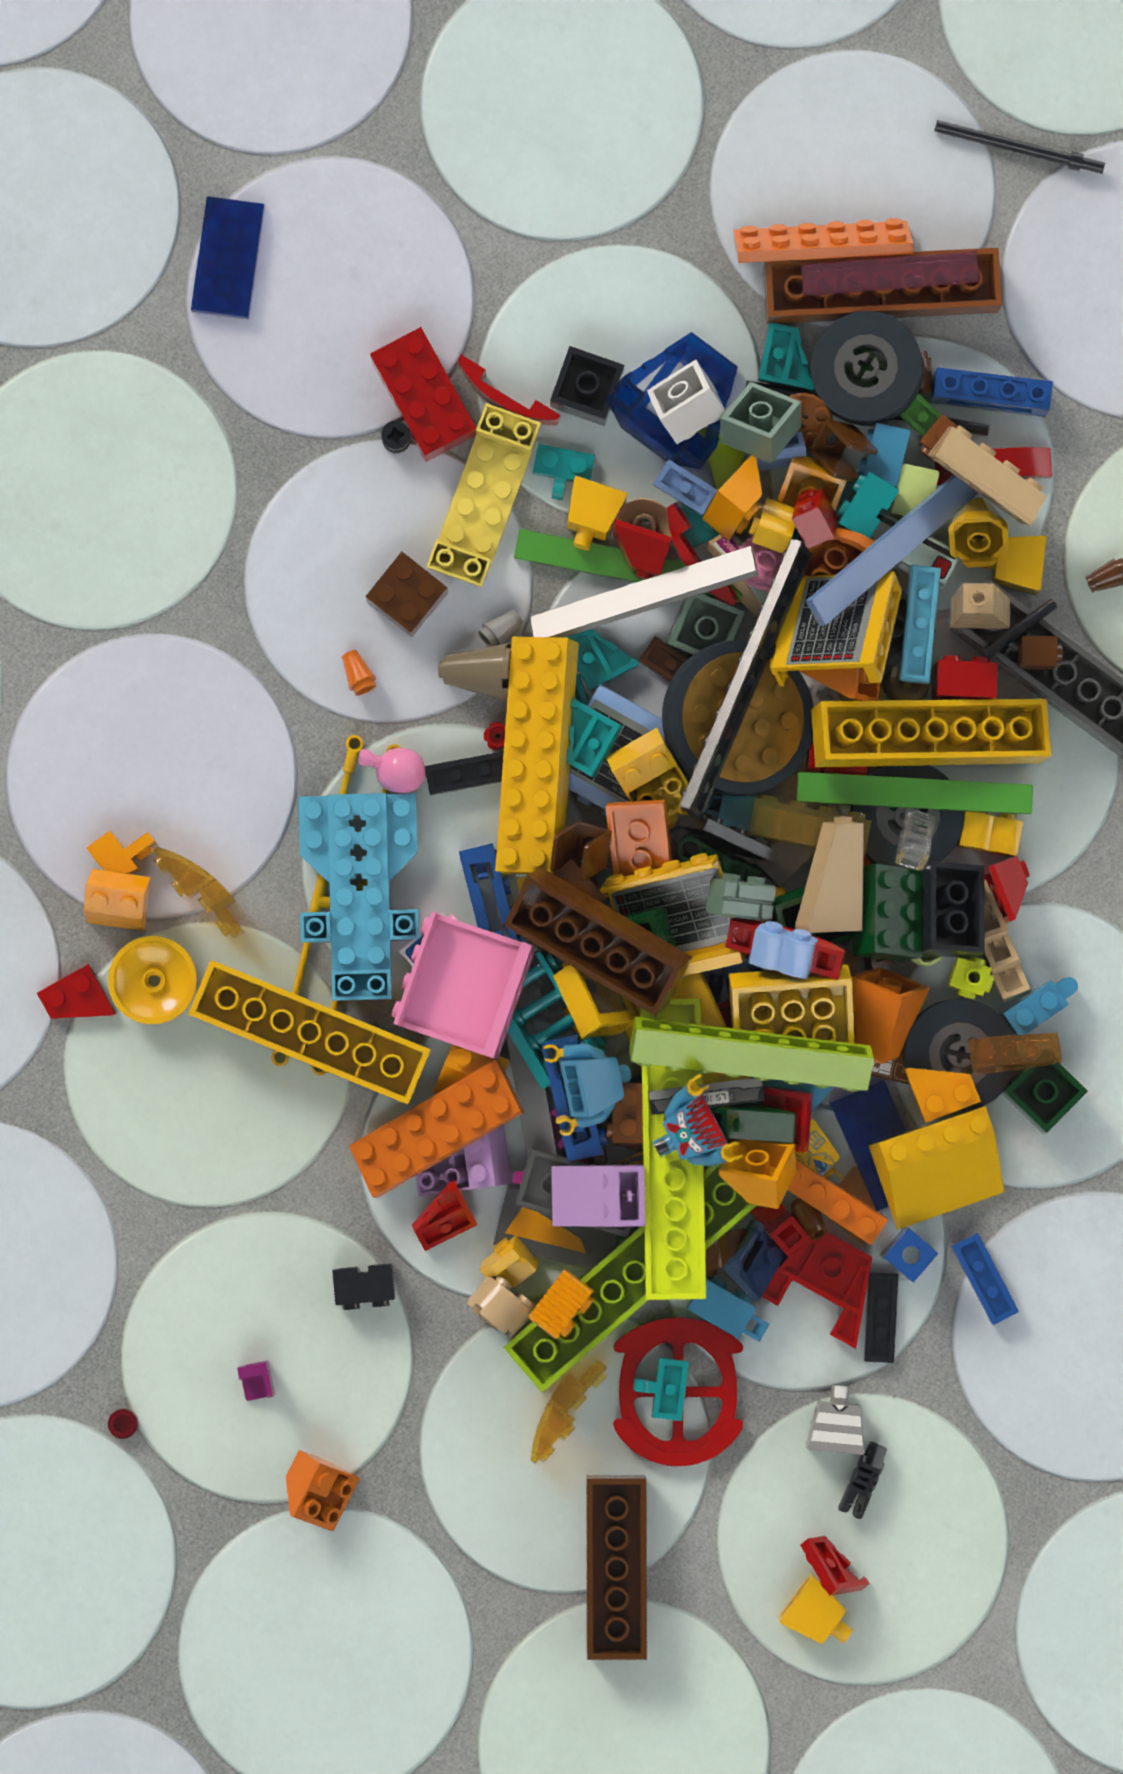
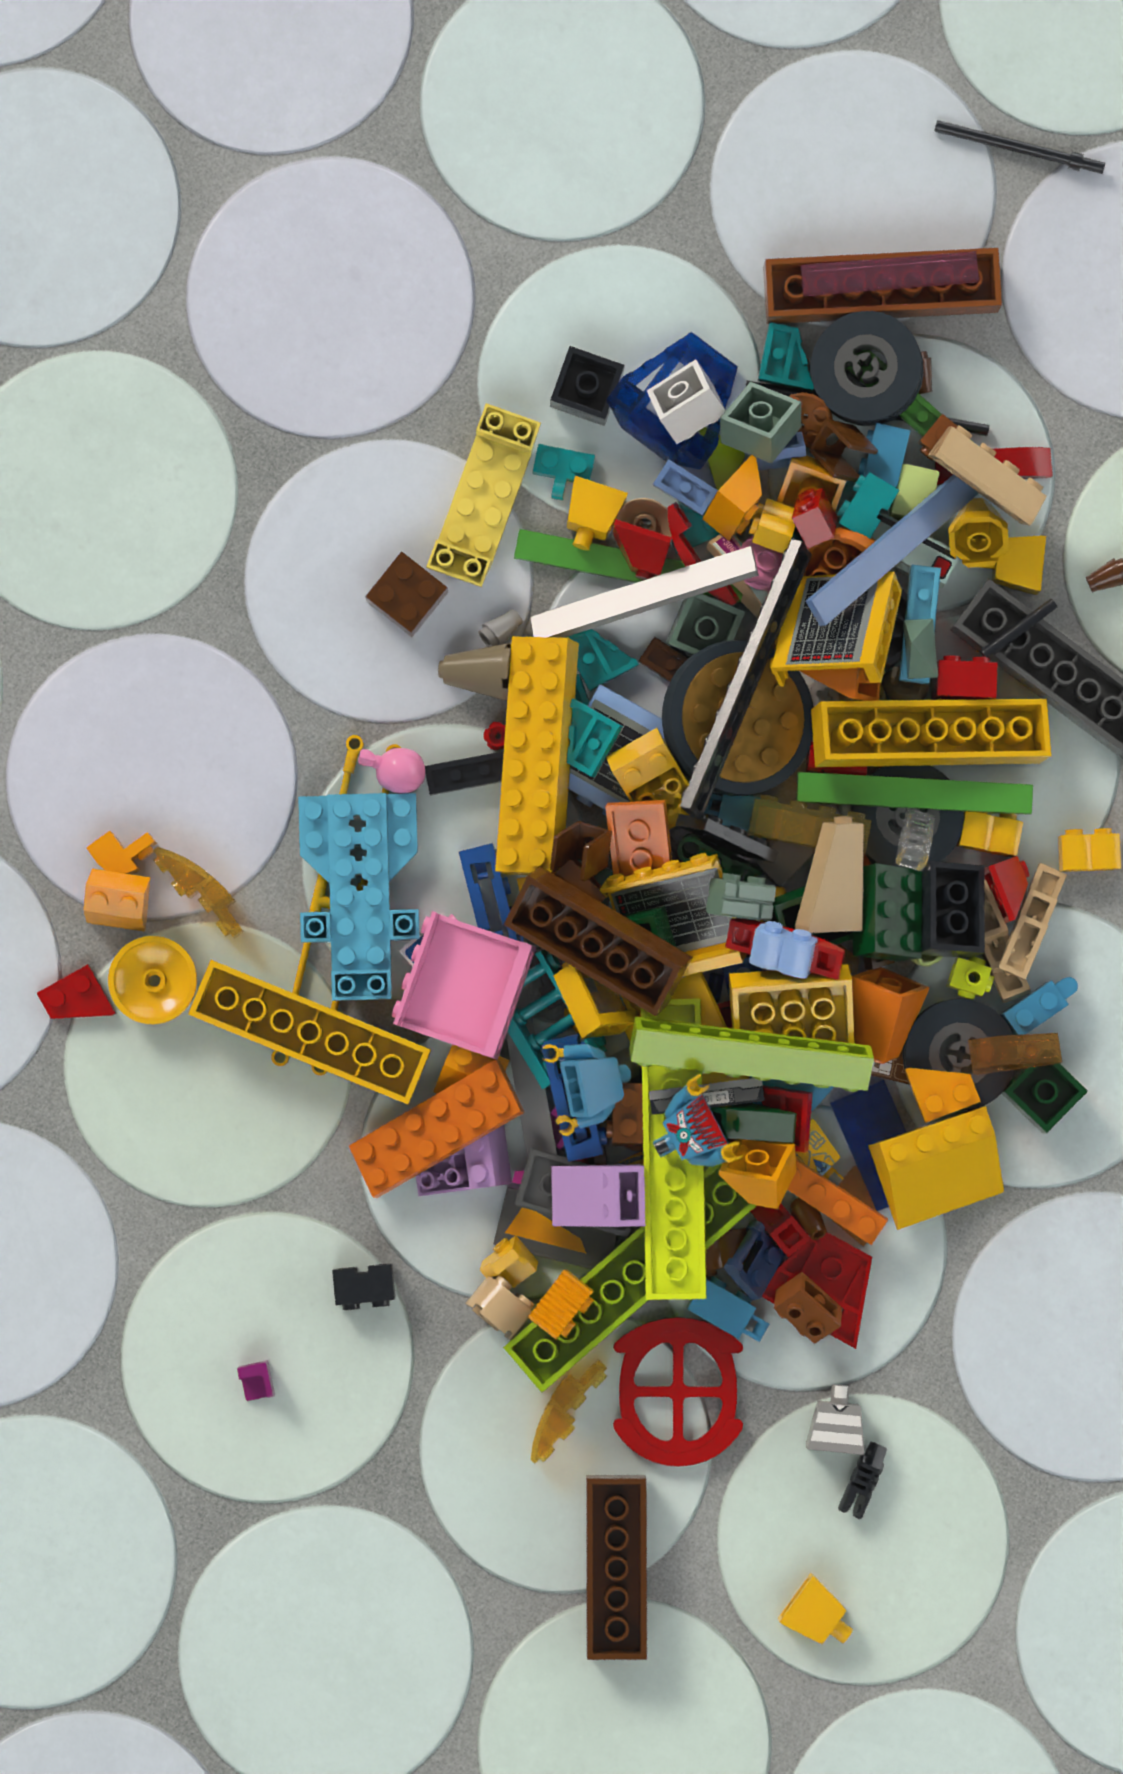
dark red tile [108,1408,138,1439] -> none
clear blue plate [191,196,265,320] -> none
orange slope [286,1450,360,1532] -> none
orange cone [341,650,376,696] -> none
red brick [370,327,476,462] -> none
black wheel [381,421,411,454] -> none
red wing [412,1180,478,1251] -> none
red slope [458,354,560,425] -> none
teal plate [633,1357,689,1421] -> none
orange plate [734,218,914,263] -> none
red wing [800,1536,870,1596] -> none
black tile [864,1272,899,1363] -> none
blue piece [879,1227,939,1283] -> none
blue brick [930,367,1053,417] -> none
tan slope [950,583,1010,629] -> none
blue plate [951,1232,1019,1325] -> none
reddish brown brick [1018,636,1063,670] -> none
none -> dark orange brick [774,1272,842,1344]
none -> sand green slope [903,619,938,679]
none -> tan slope [998,863,1067,980]
none -> yellow brick [1058,828,1121,872]

